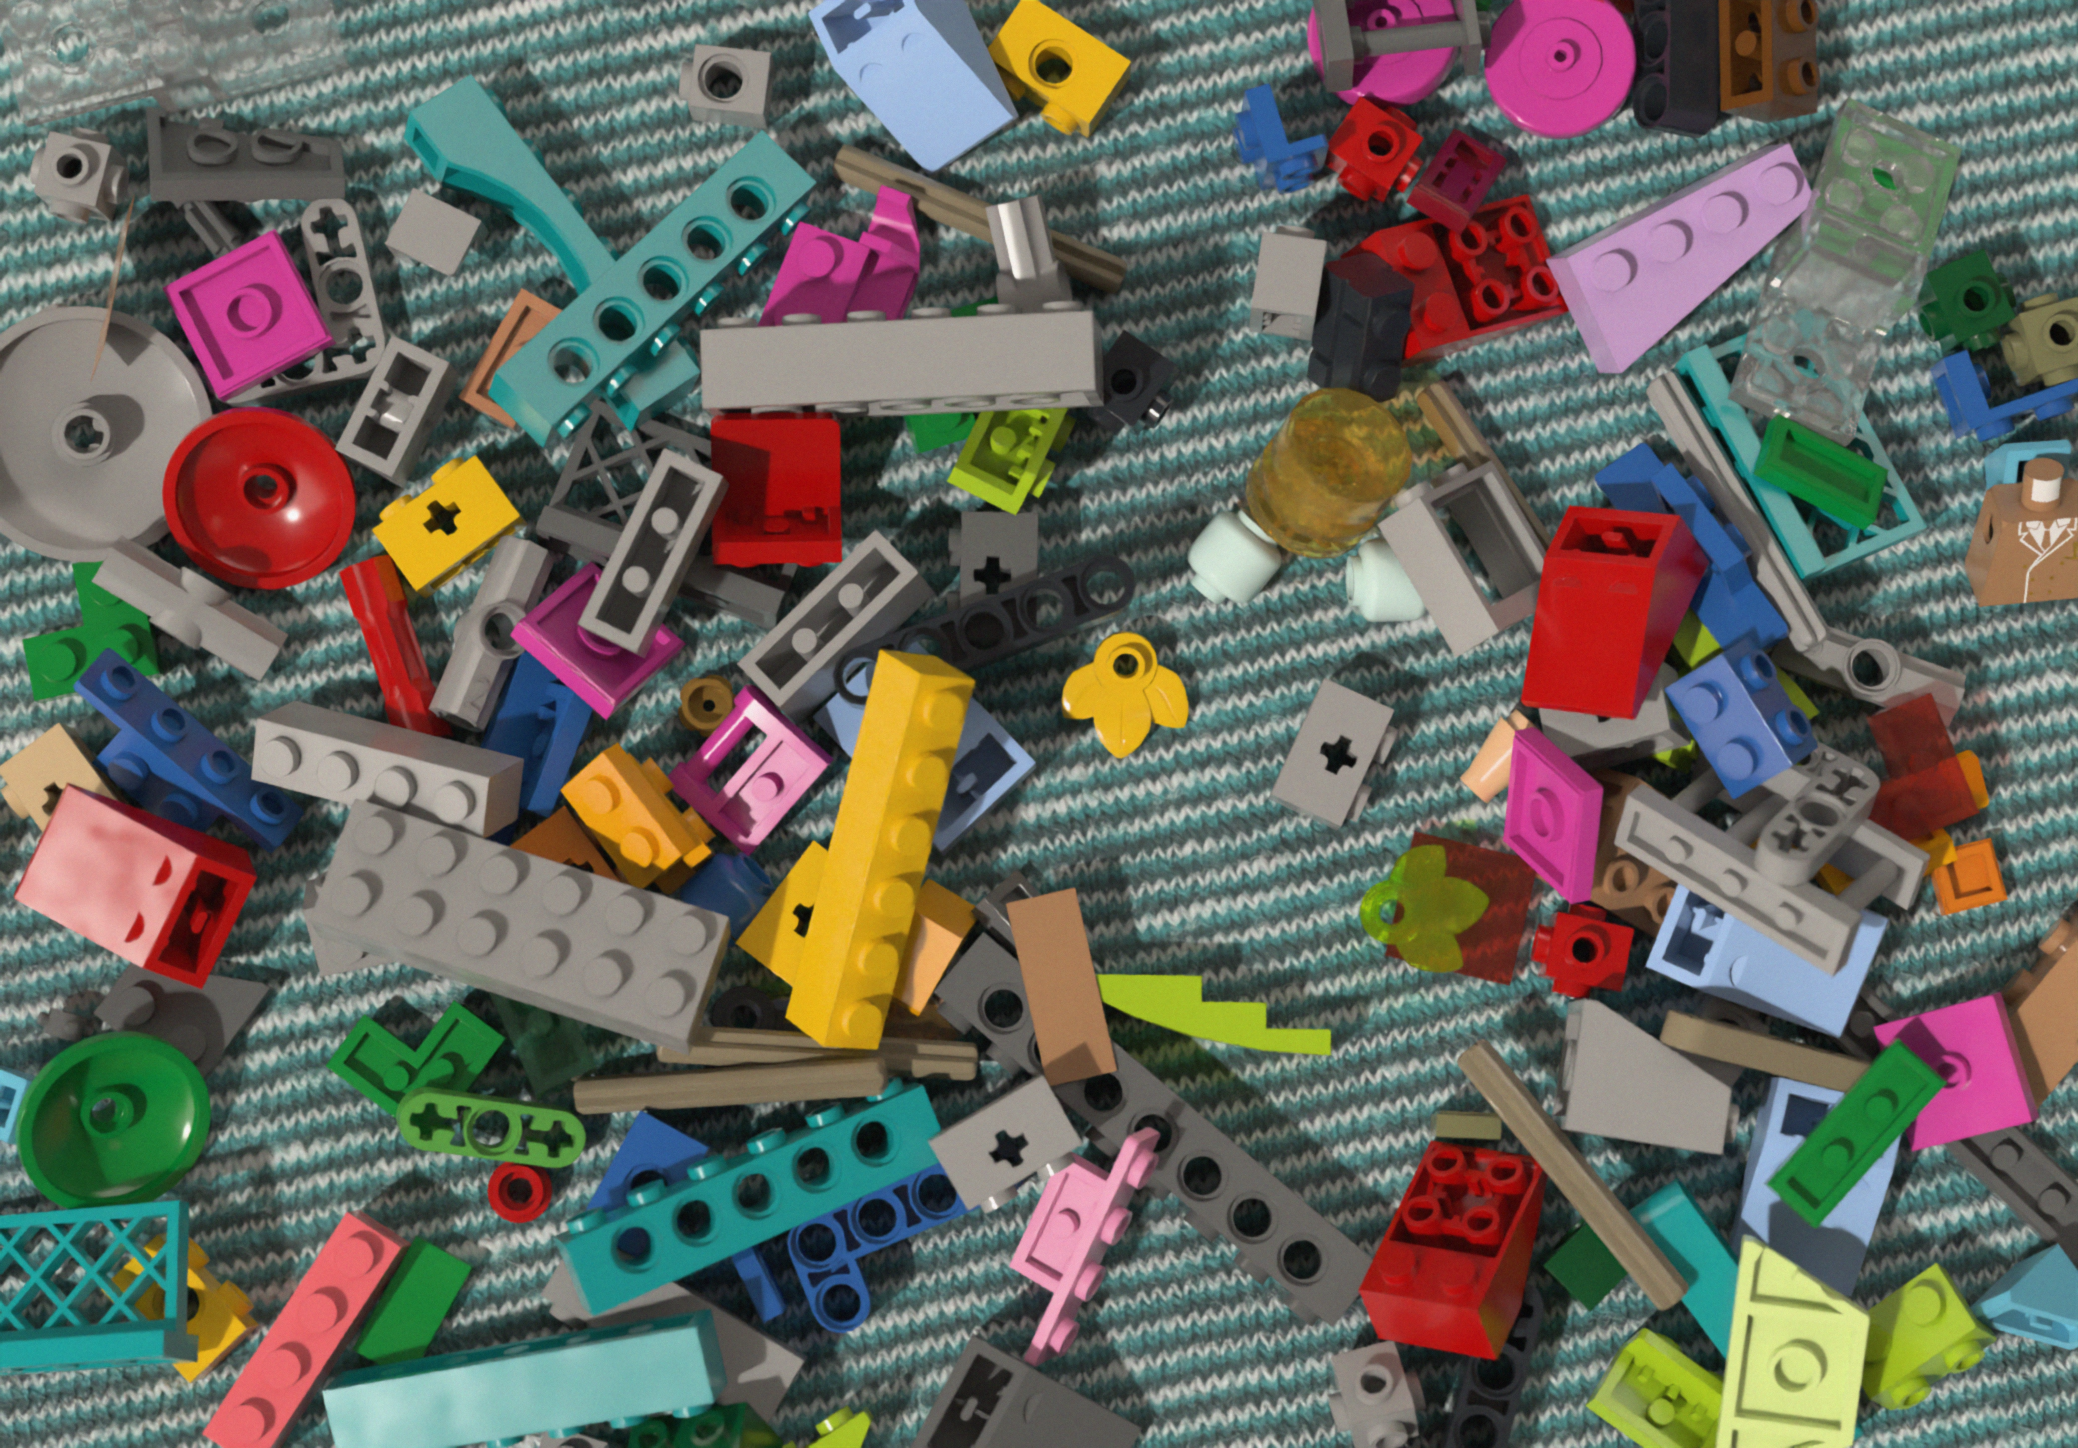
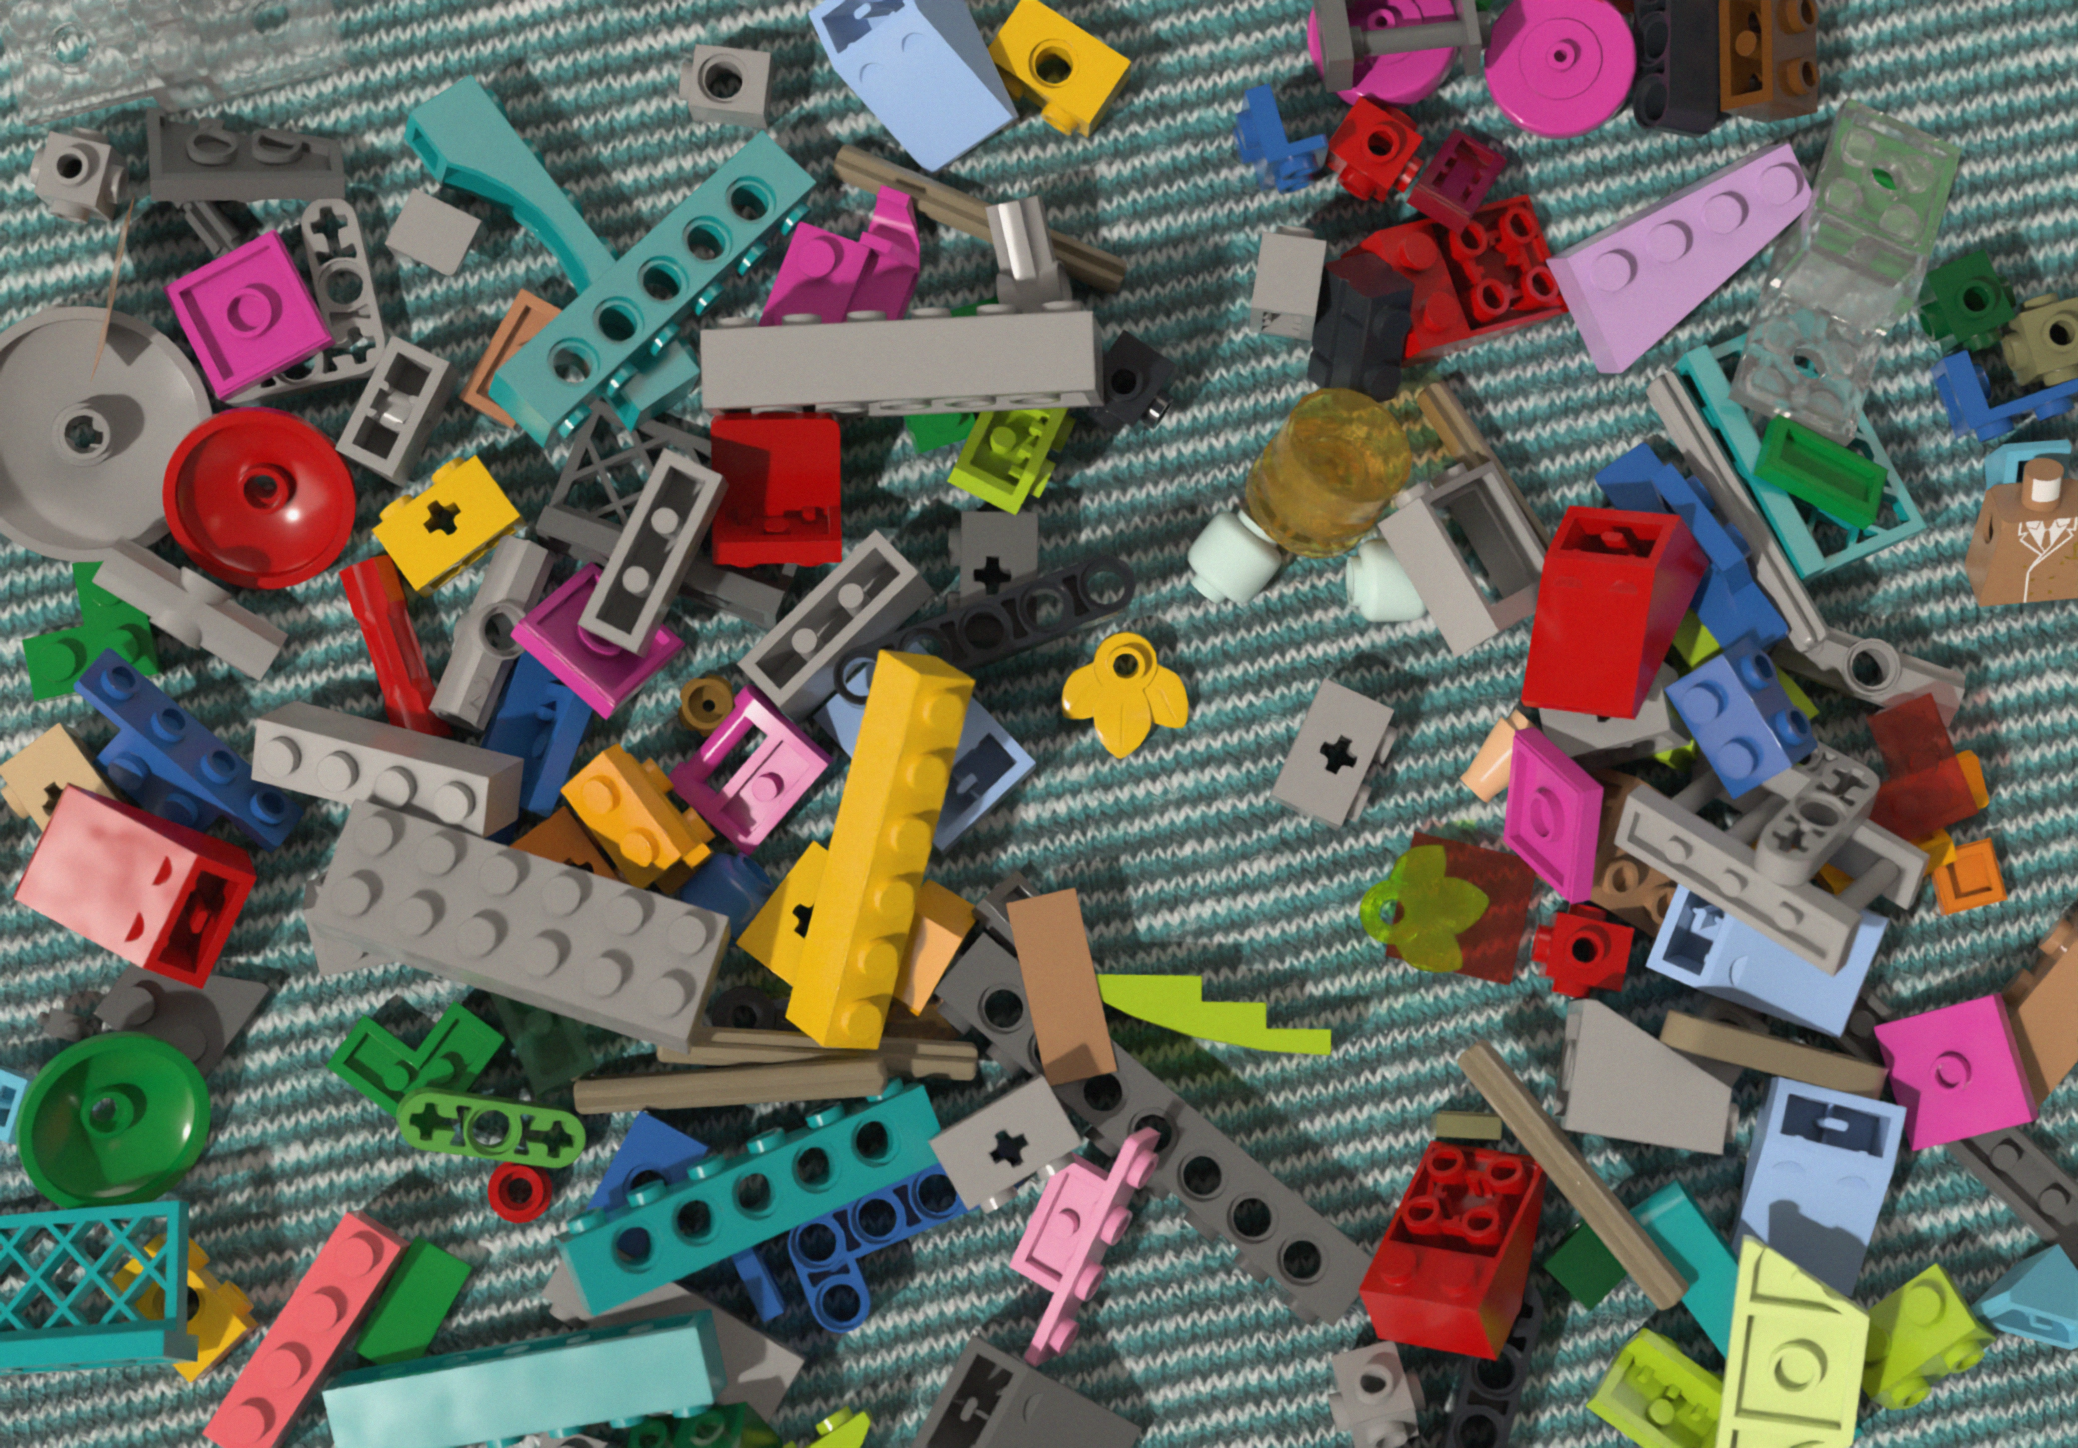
green tile [1763,1038,1947,1229] -> none

